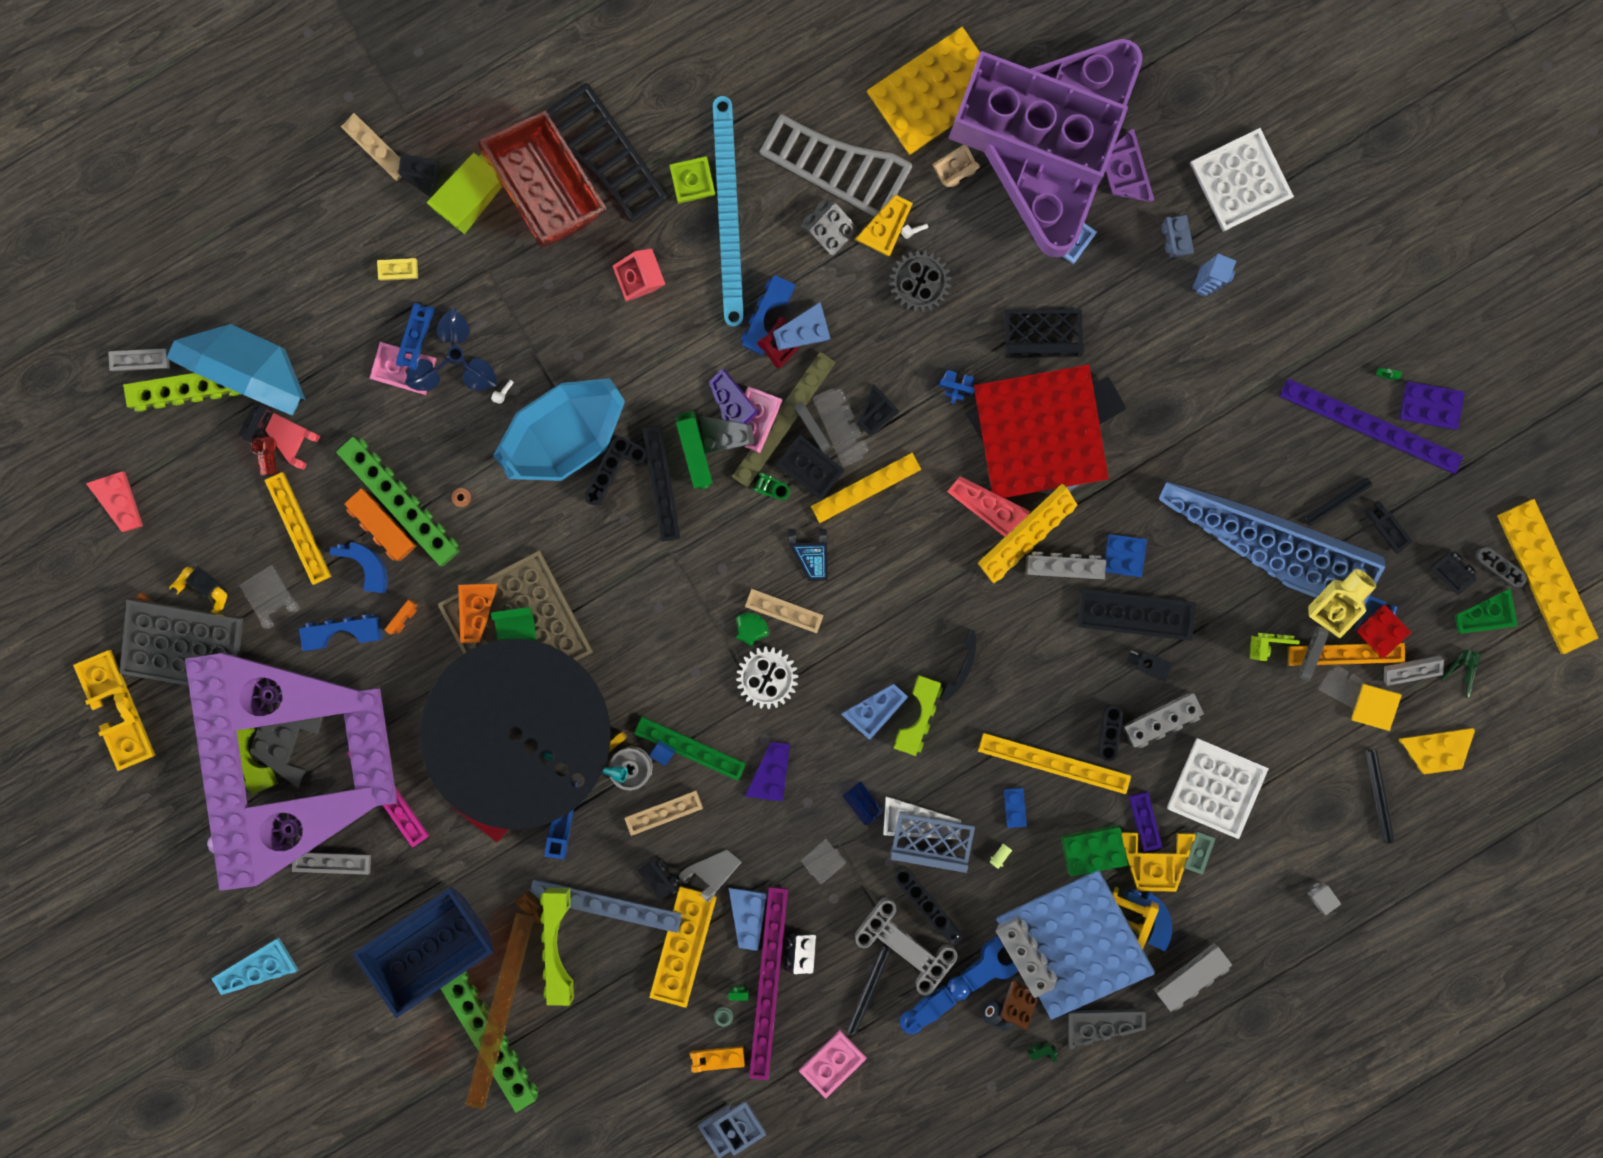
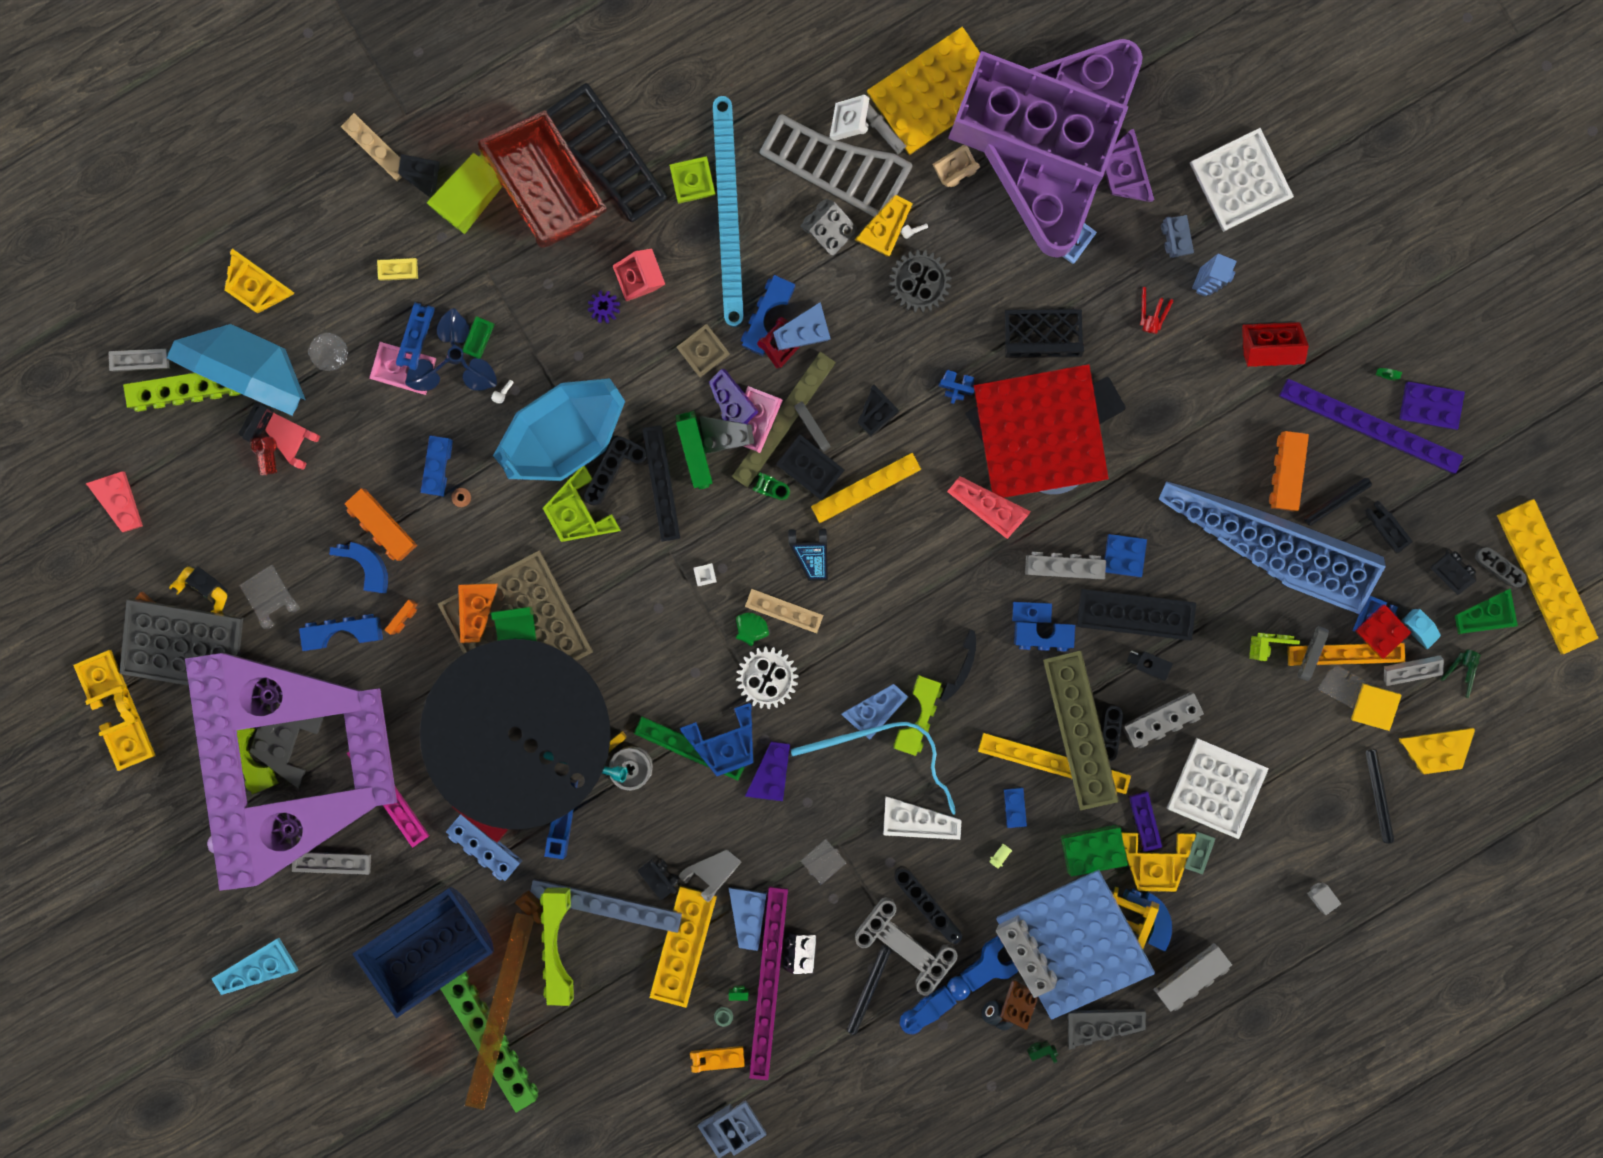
yellow plate [264,472,332,585] -> none
bright green brick [336,437,460,566] -> none
tan plate [624,790,703,836] -> none
blue tile [649,740,676,766] -> none
bright pink tile [799,1030,867,1099] -> none
clear windscreen [812,388,869,468] -> none
clear blue slope [843,781,884,825] -> none
sand blue fence [890,812,975,873] -> none
yellow plate [978,484,1077,583] -> none
light yellow brick [1308,569,1376,638] -> none
none -> yellow wing [225,249,295,313]
none -> clear dish [308,332,348,371]
none -> blue arch [420,436,453,497]
none -> medium blue brick [446,814,523,881]
none -> green tile [462,316,495,359]
none -> lime wing [543,465,621,542]
none -> dark purple gear [588,291,620,323]
none -> dark tan plate [676,324,730,378]
none -> blue wing [680,703,753,777]
none -> white plate [694,564,717,586]
none -> medium azure piece [791,722,955,815]
none -> white tile [830,95,870,141]
none -> light grey pin [866,103,907,155]
none -> blue plate [1012,602,1052,623]
none -> blue arch [1014,622,1075,651]
none -> olive plate [1043,651,1119,810]
none -> red plant [1140,287,1174,334]
none -> red slope [1242,322,1309,367]
none -> orange brick [1269,431,1309,511]
none -> medium azure slope [1401,609,1441,649]

